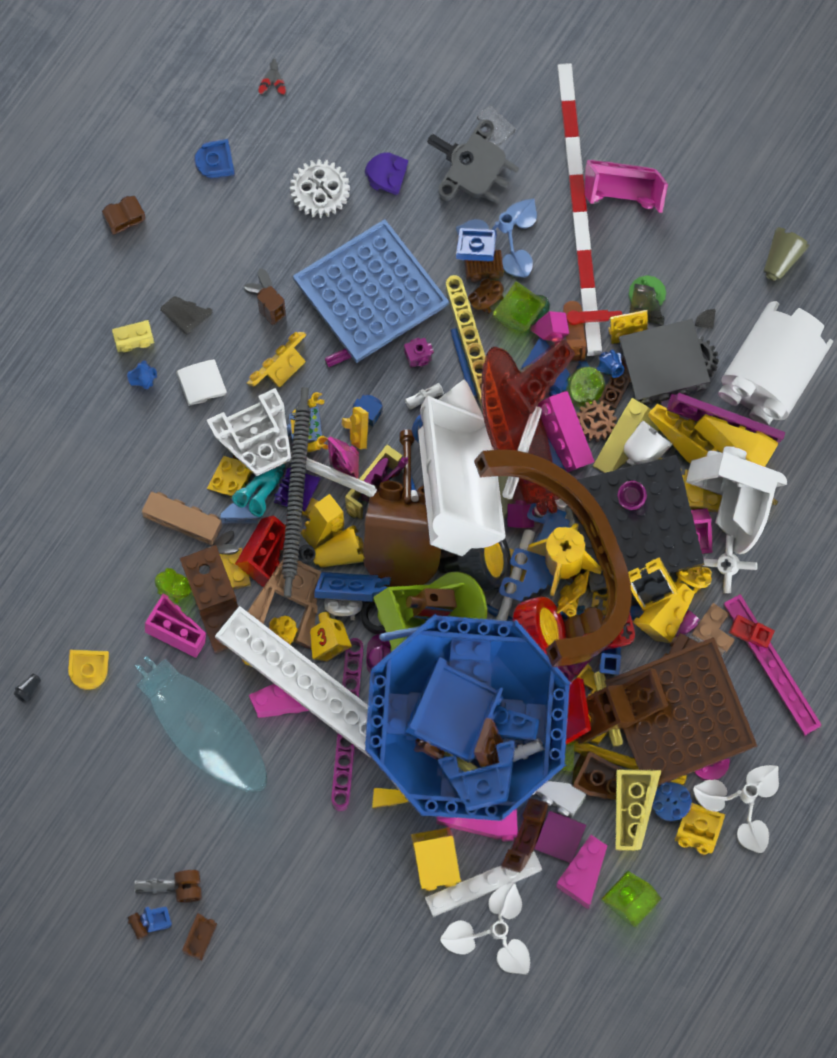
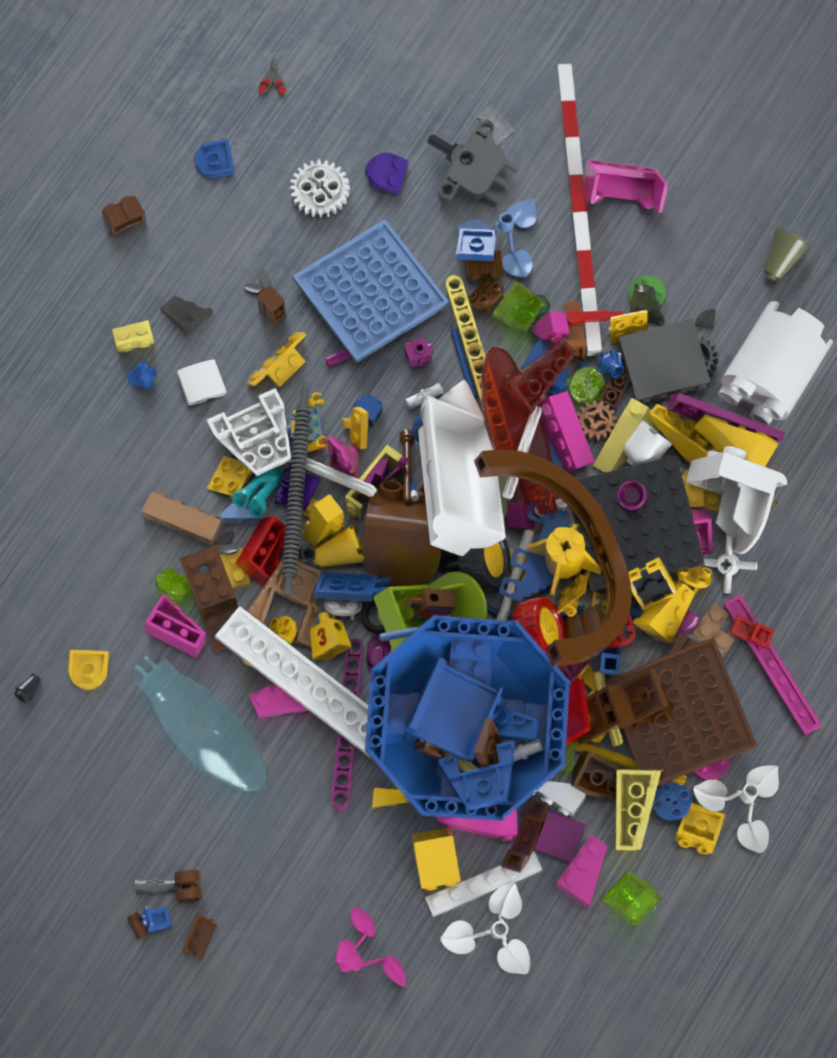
none -> dark pink plant [335,906,406,987]

